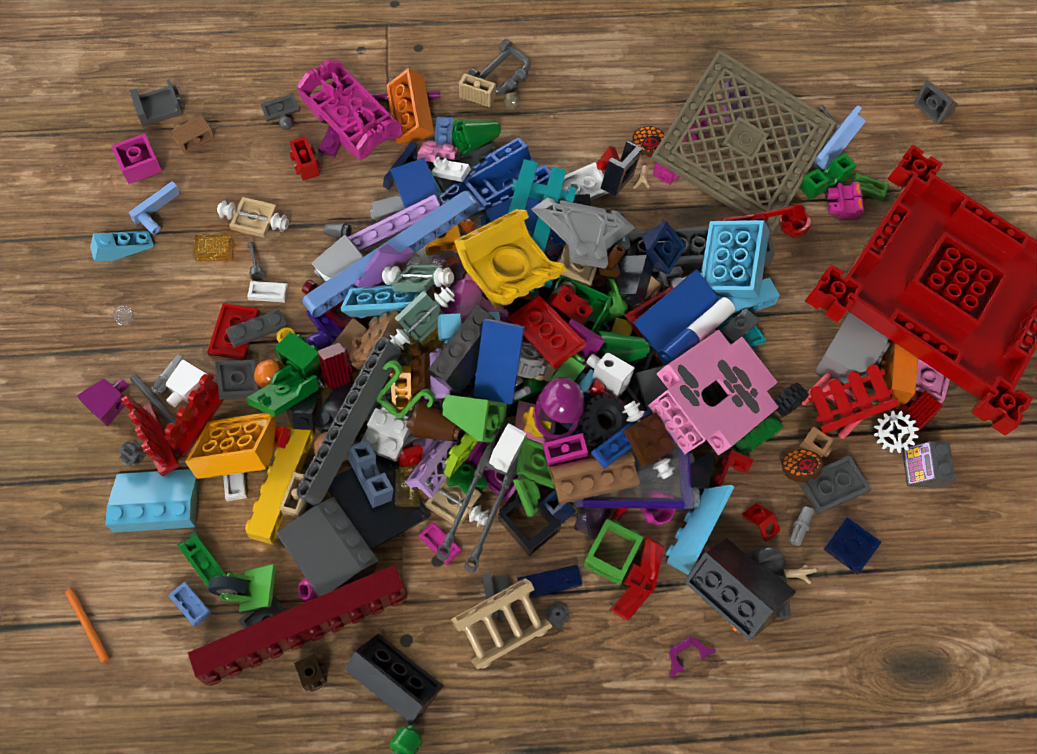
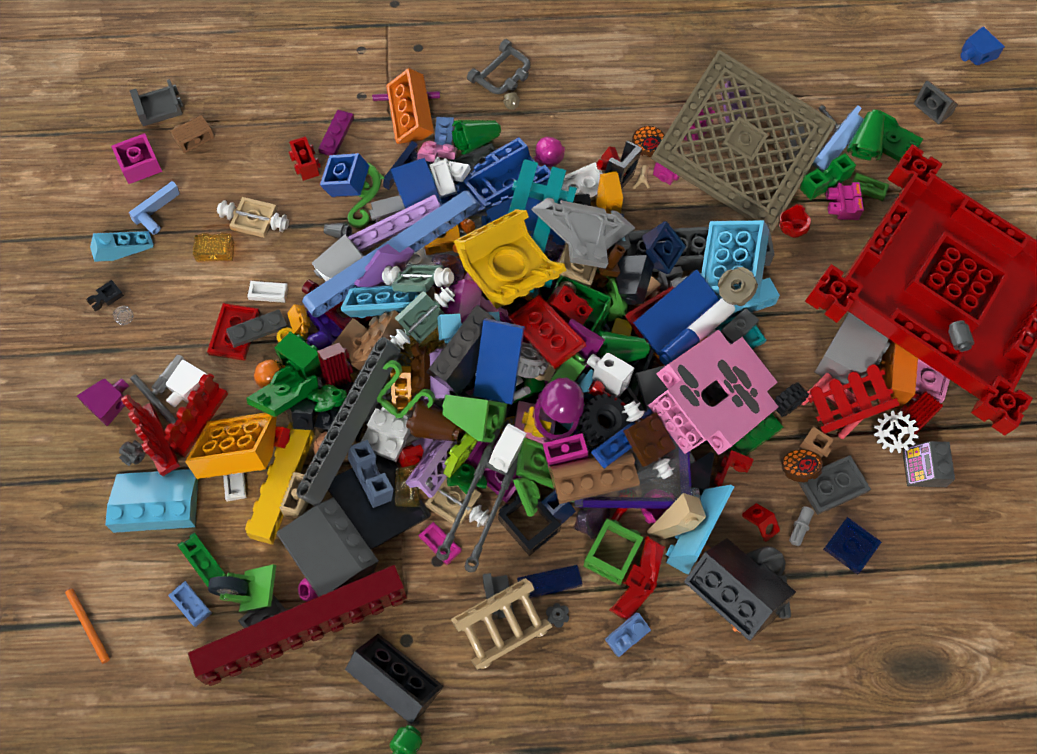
dark grey plate [215,360,259,400] -> none
dark grey hinge [247,242,265,281] -> none
dark grey plate [261,94,299,130] -> none
dark brown brick [294,654,328,692] -> none
dark pink piece [297,60,402,161] -> none
tan brick [459,73,496,108] -> none
magenta helmet [669,637,716,678] -> none
red plate [721,206,796,222] -> none
tan bar [783,565,817,584] -> none
none -> black plate [86,280,124,311]
none -> light orange piece [287,304,311,341]
none -> green plate [307,385,347,412]
none -> blue brick [320,153,369,197]
none -> bright green plant [347,162,384,228]
none -> white tile [430,159,457,199]
none -> dark pink cap [534,137,565,167]
none -> light orange slope [596,171,623,214]
none -> medium blue plate [605,612,651,657]
none -> tan slope [647,493,706,539]
none -> dark tan plate [718,267,758,306]
none -> green cone [847,110,884,161]
none -> green piece [880,110,923,161]
none -> dark grey brick [948,321,975,352]
none -> blue torso [960,26,1005,65]

